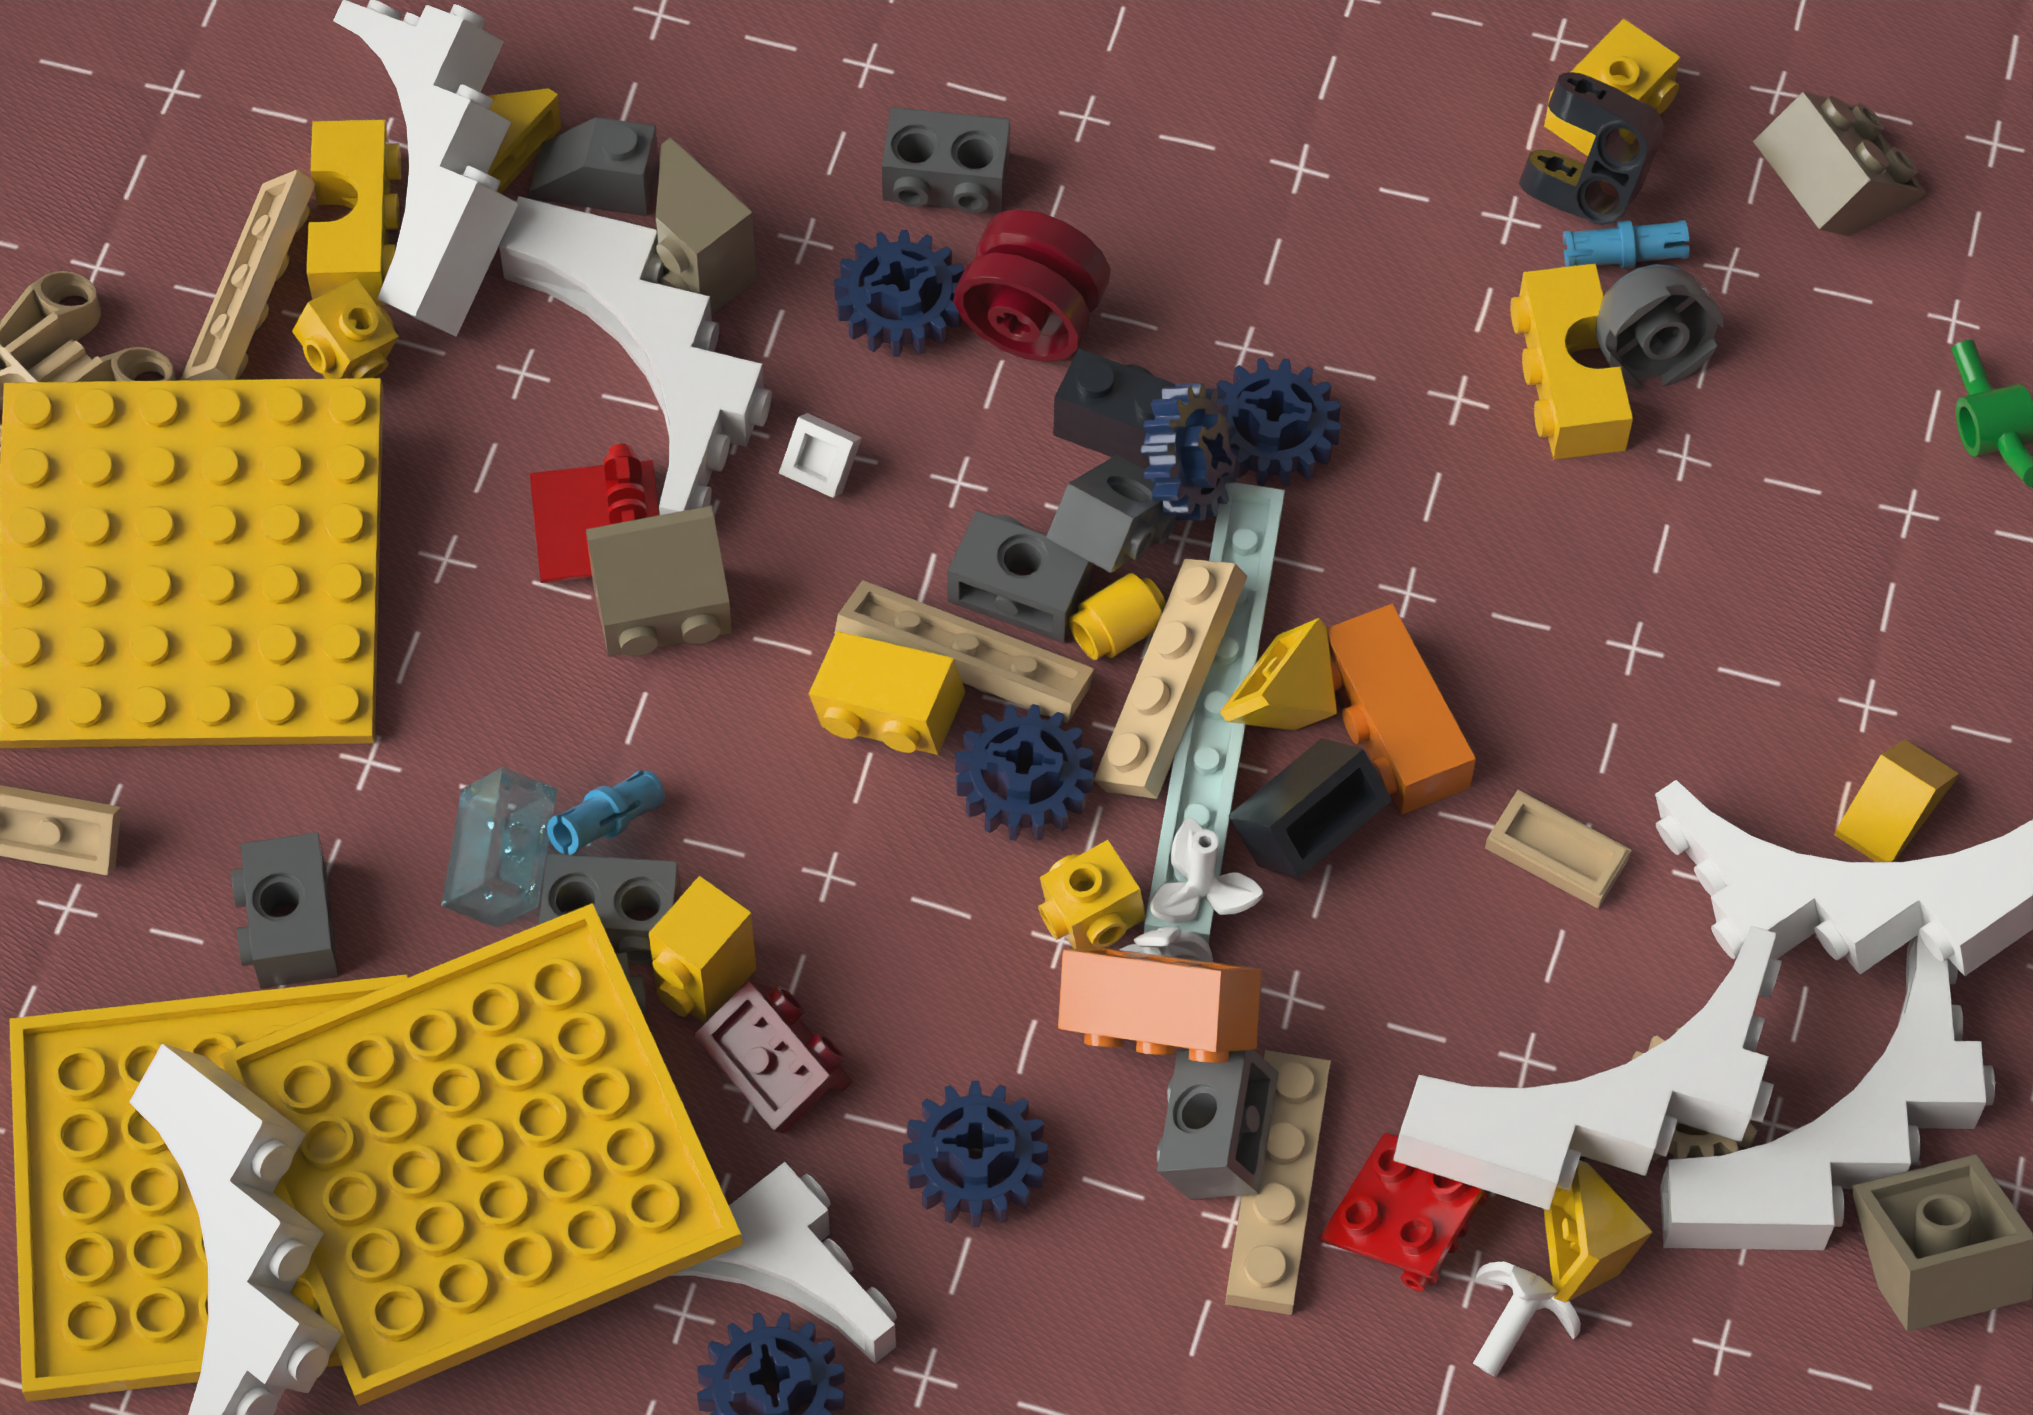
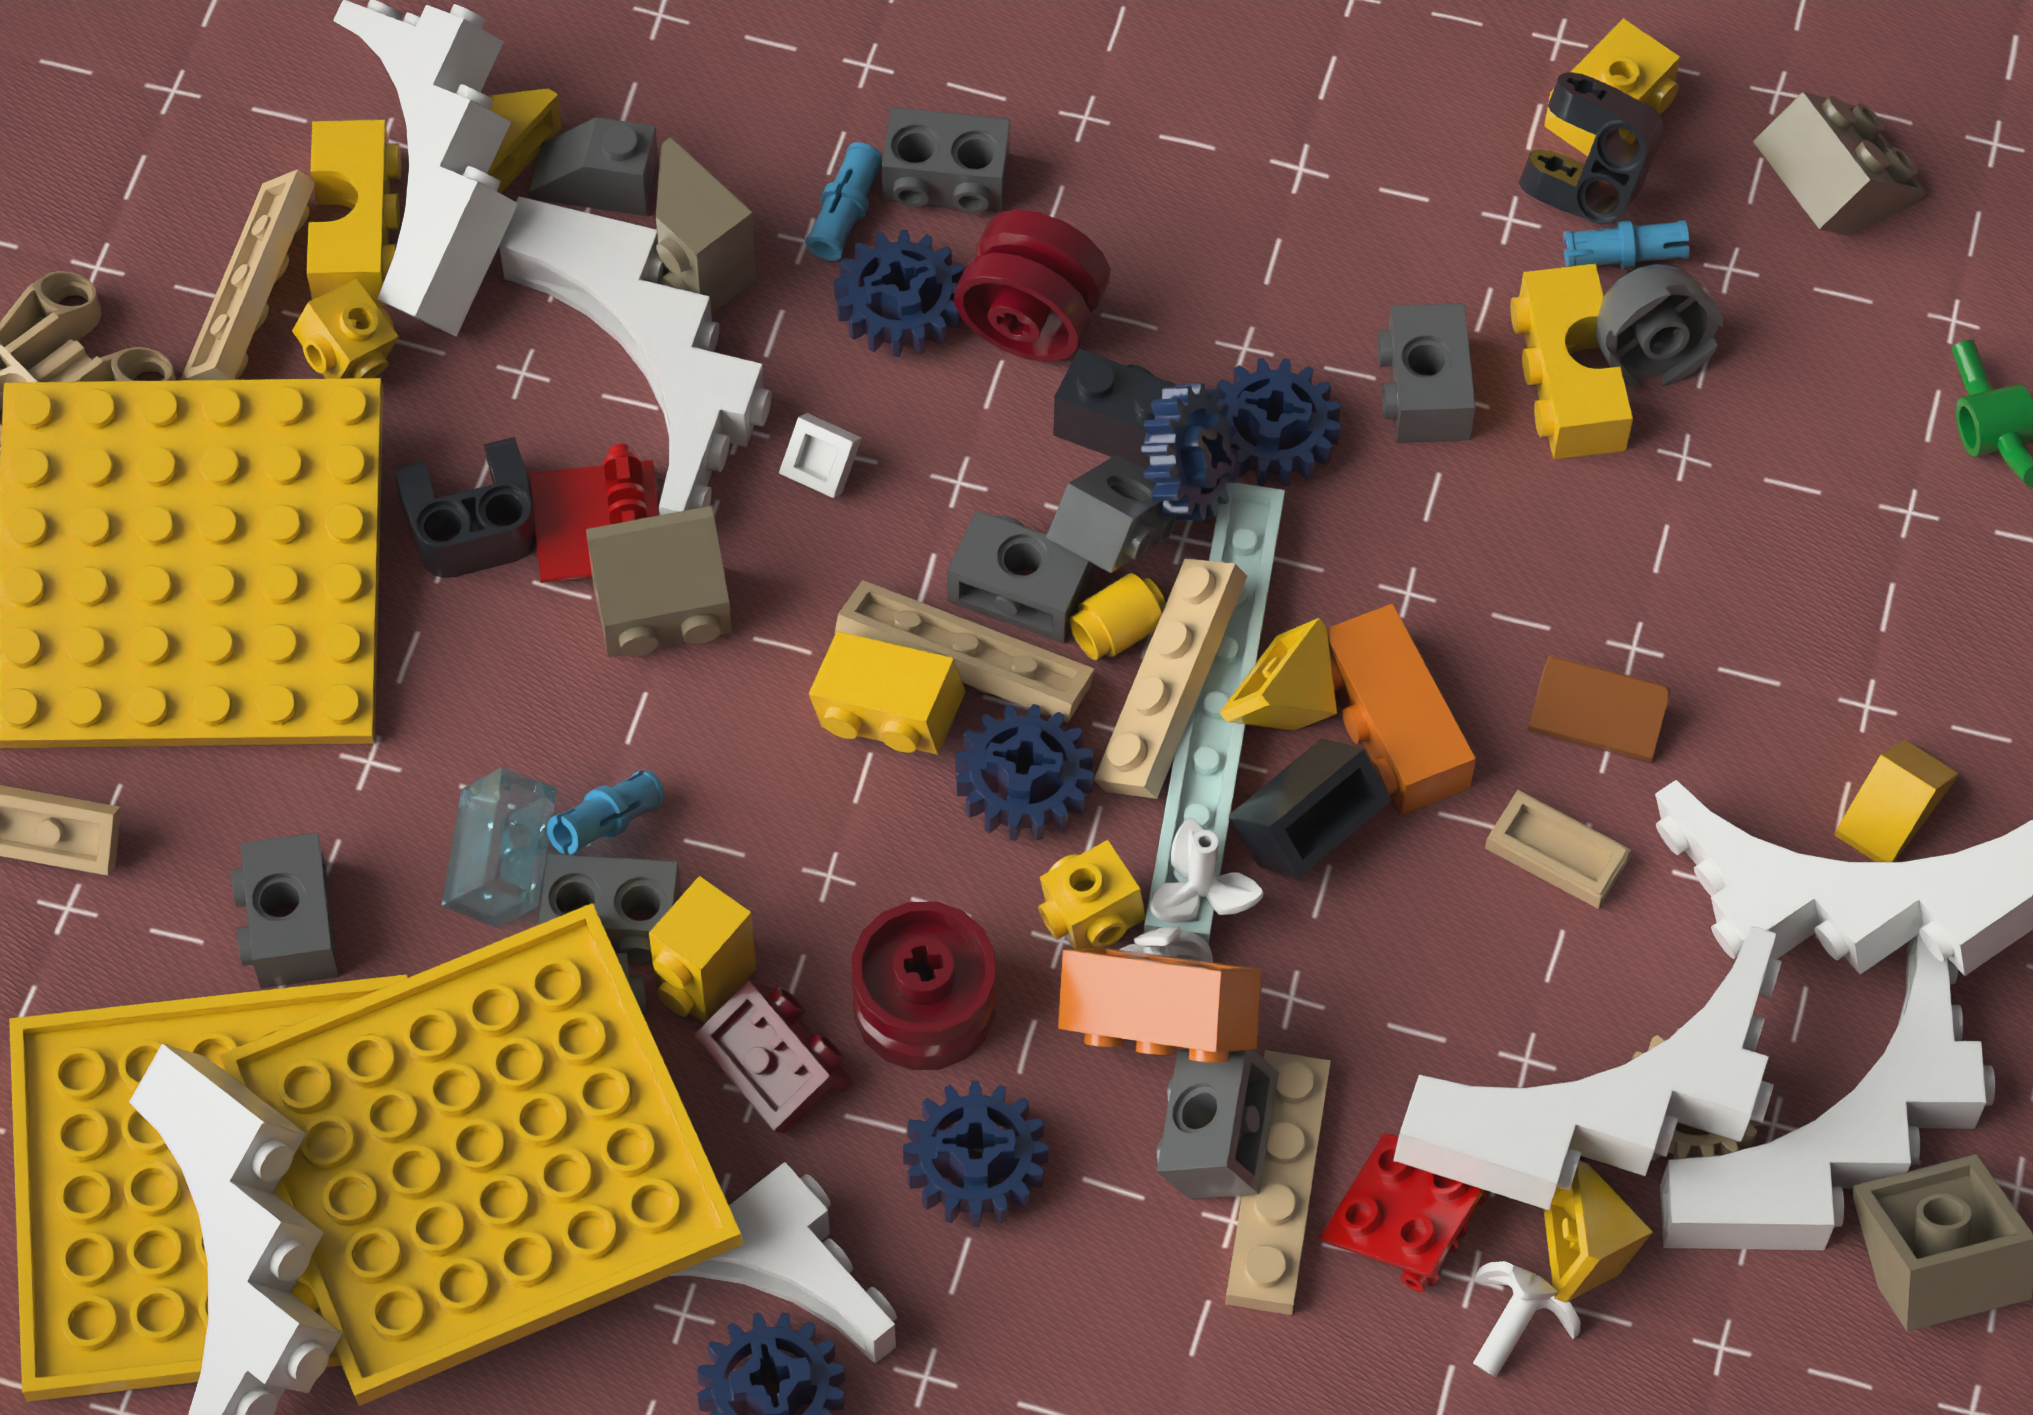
none -> black piece [393,437,536,578]
none -> dark azure pin [805,142,883,261]
none -> dark red wheel [852,901,996,1070]
none -> dark grey brick [1377,303,1475,443]
none -> dark orange slope [1528,656,1671,763]

